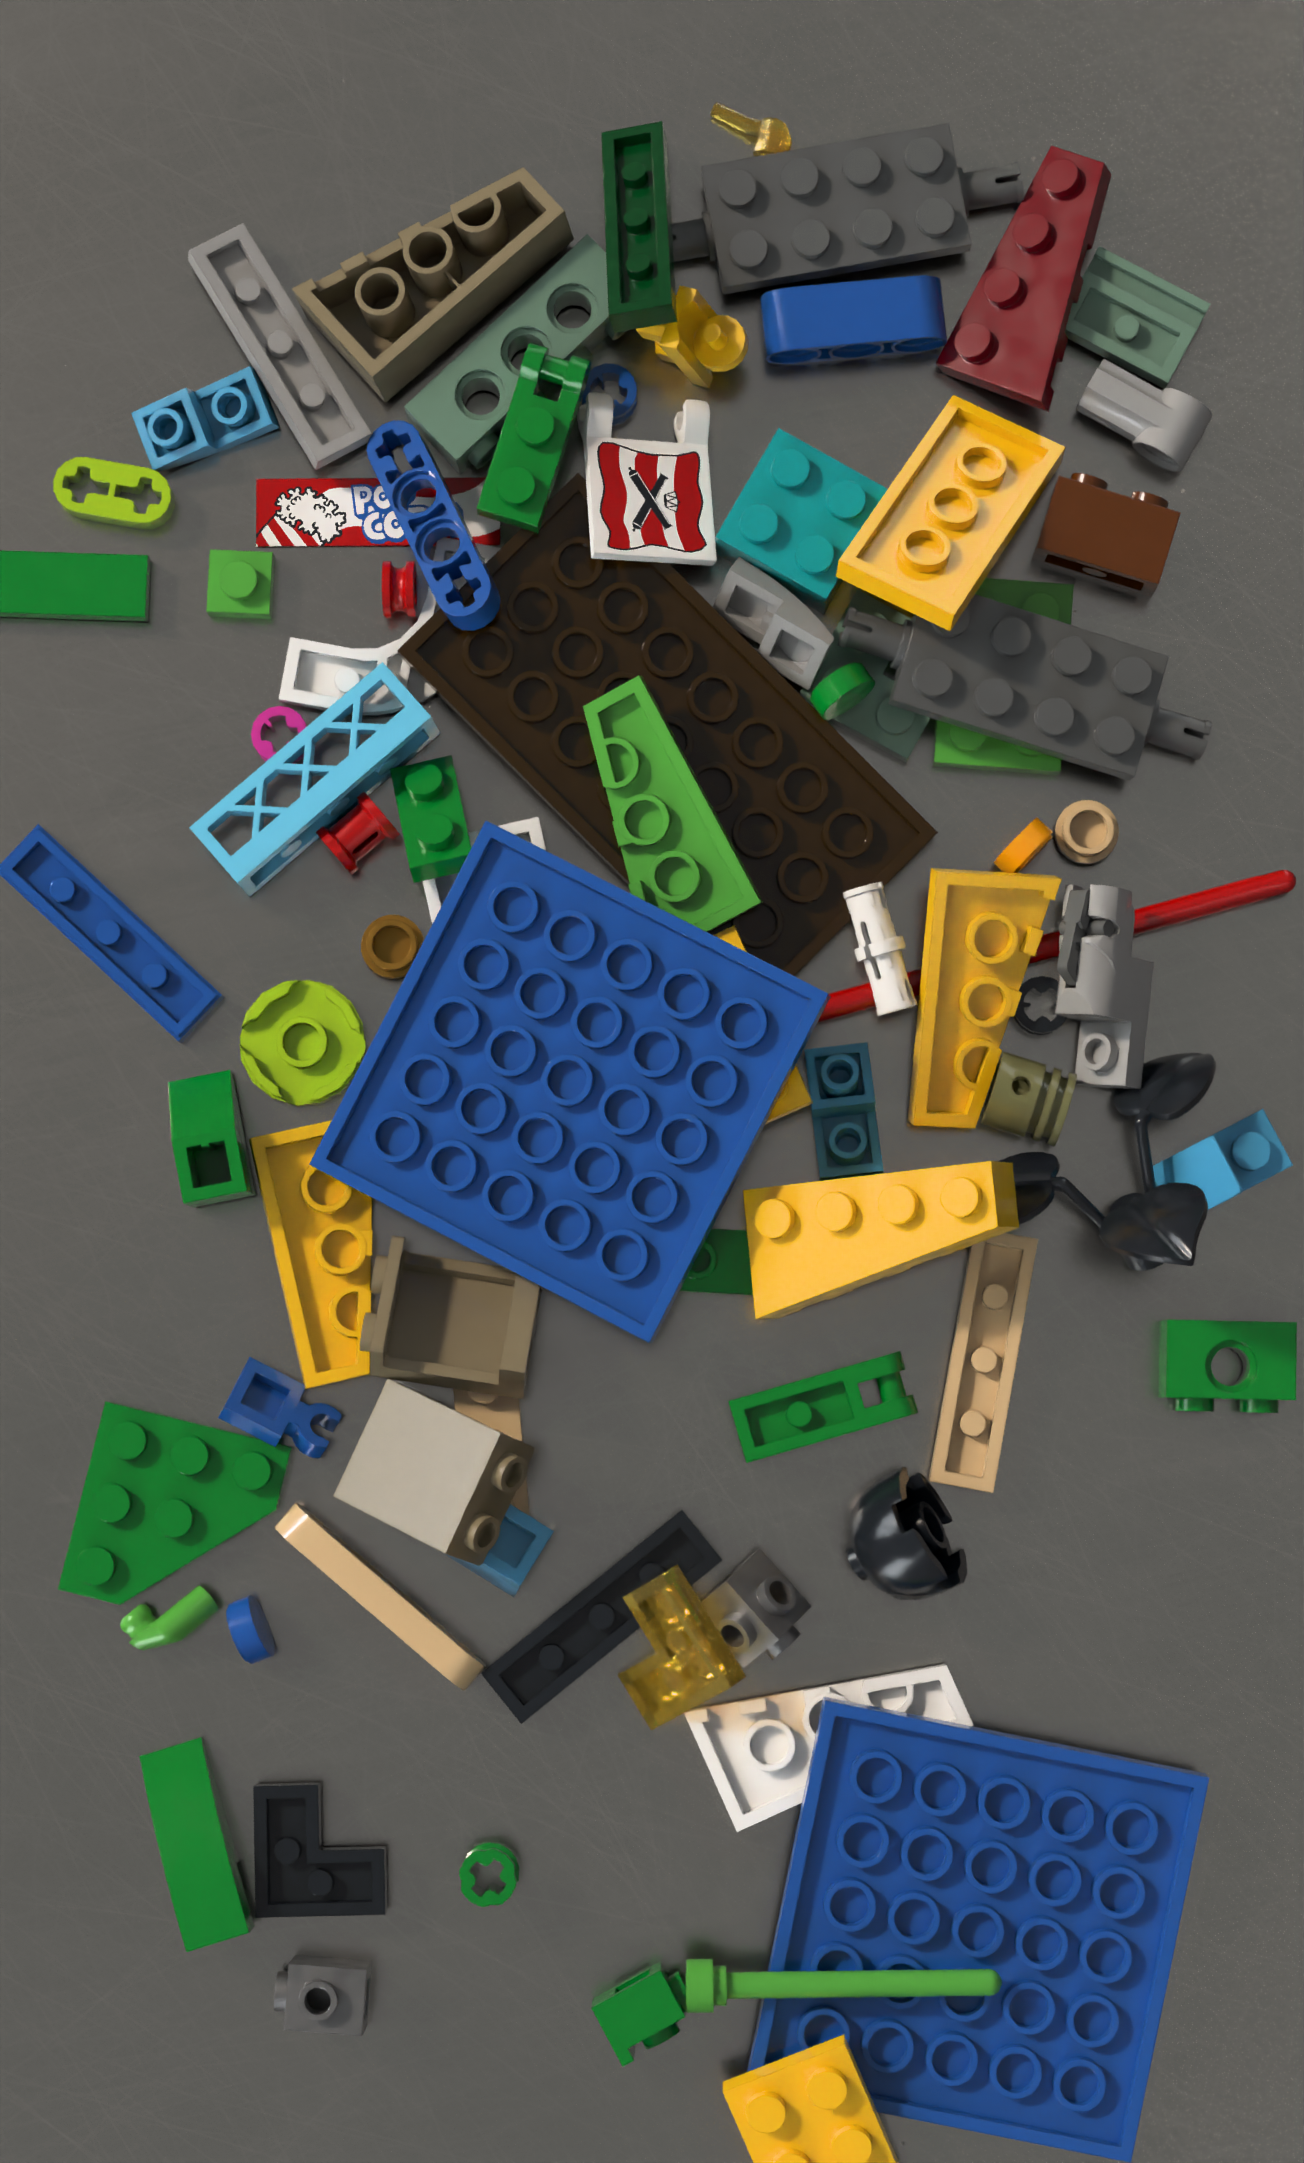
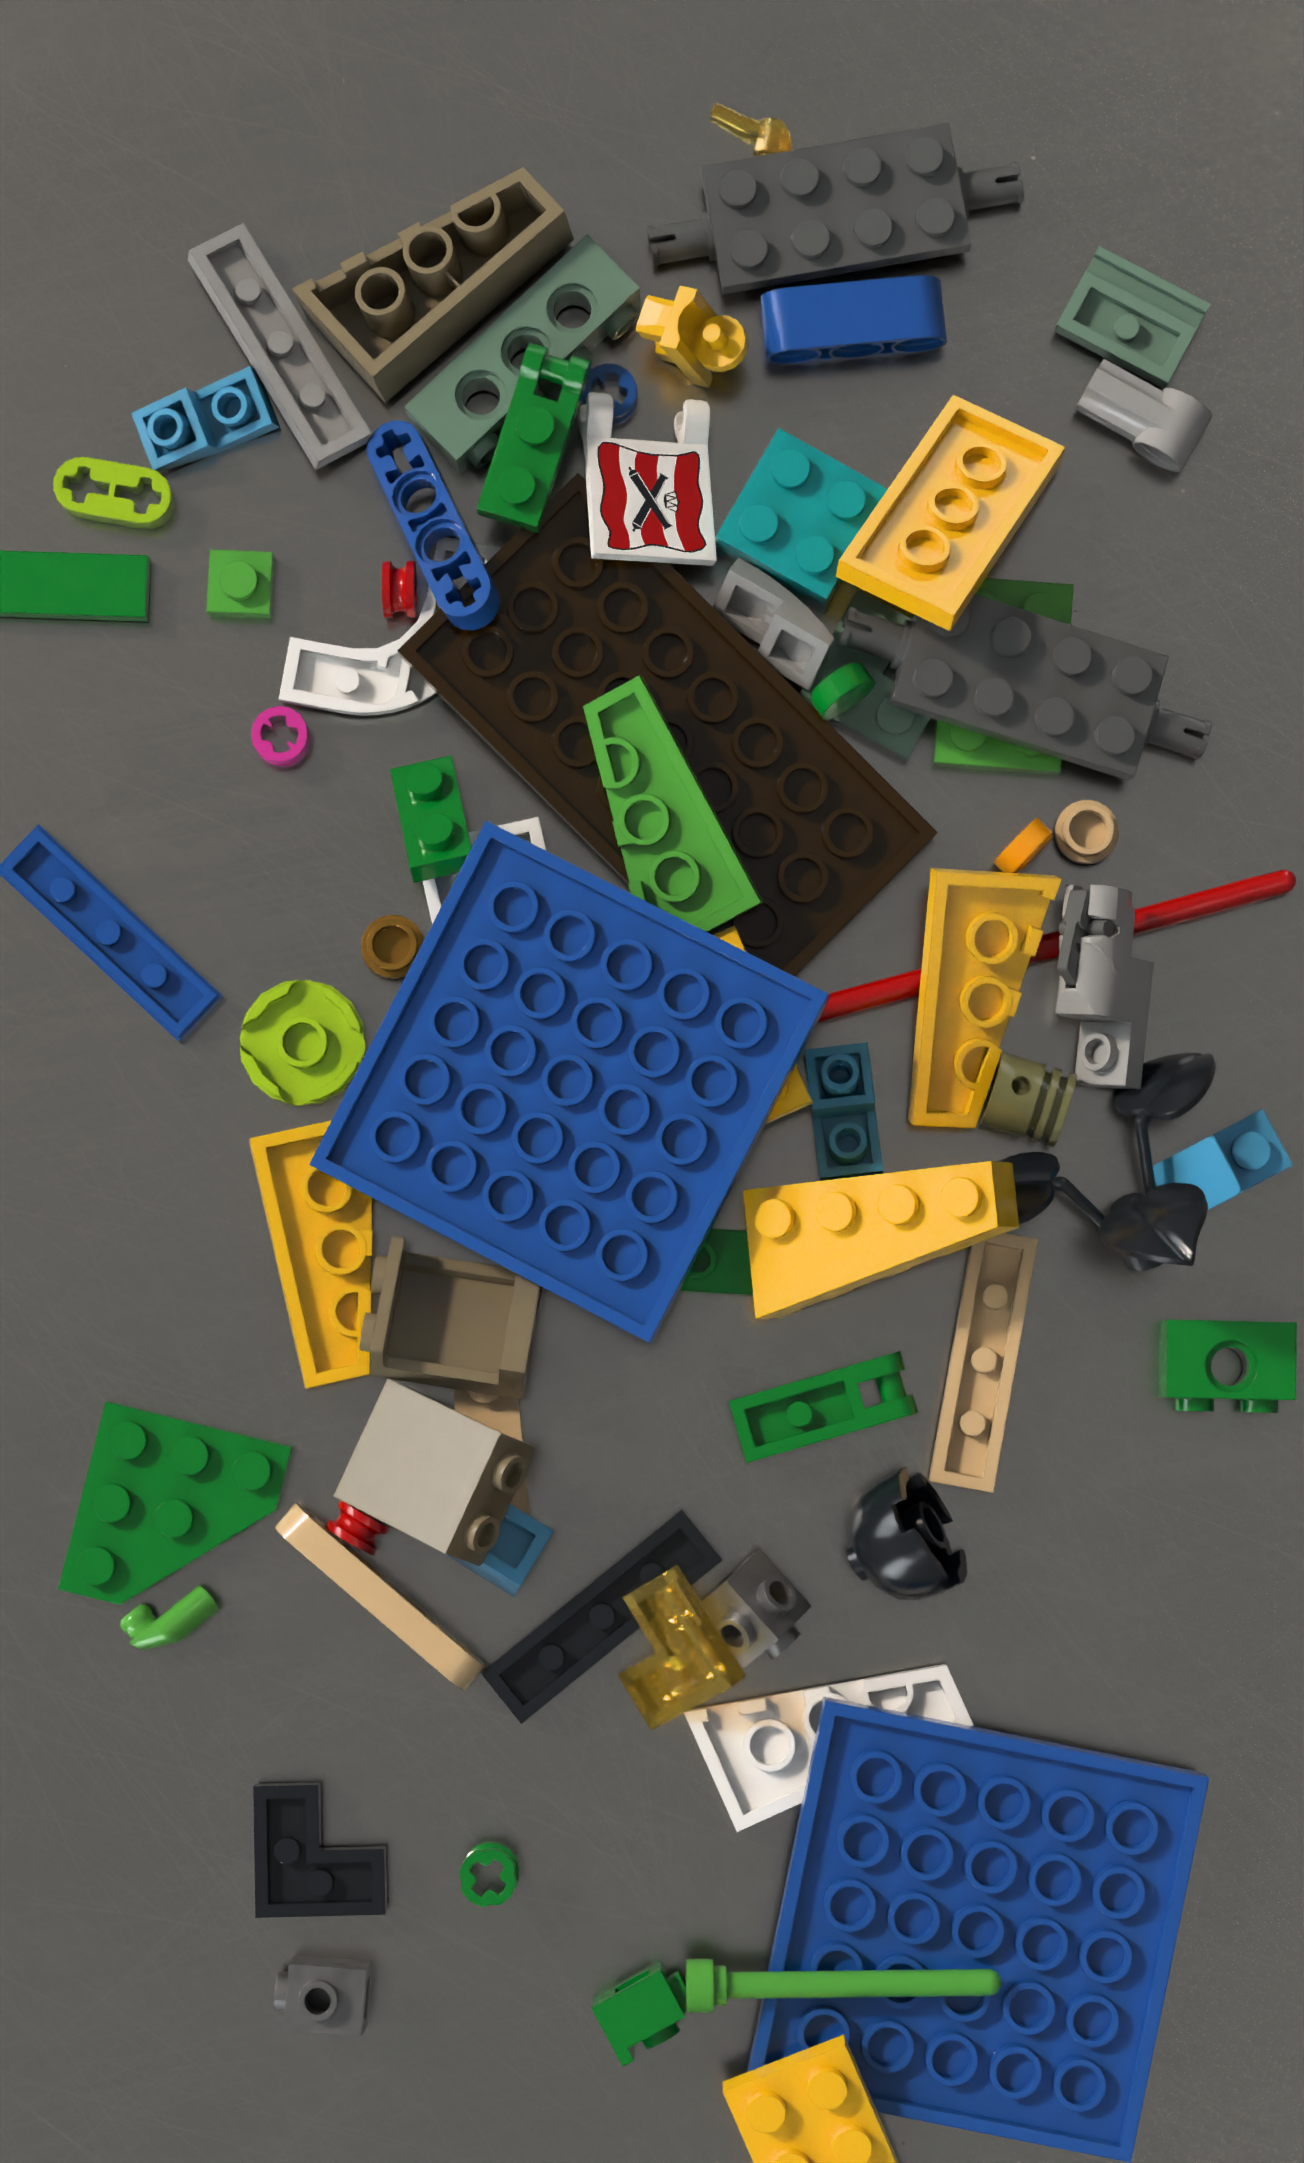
green slope [139,1736,255,1952] -> none
green slope [168,1070,255,1207] -> none
medium azure fence [189,662,440,897] -> none
blue plate [218,1357,342,1458] -> none
blue tile [226,1595,275,1664] -> none
sticker [256,477,500,547] -> none
red bush [316,791,400,875] -> none
dark green plate [601,121,677,333] -> none
white pin [843,882,918,1016] -> none
dark red wing [936,146,1111,412] -> none
black bush [1013,976,1067,1036] -> none
reddish brown brick [1031,473,1181,597] -> none
none -> red bush [325,1500,391,1556]

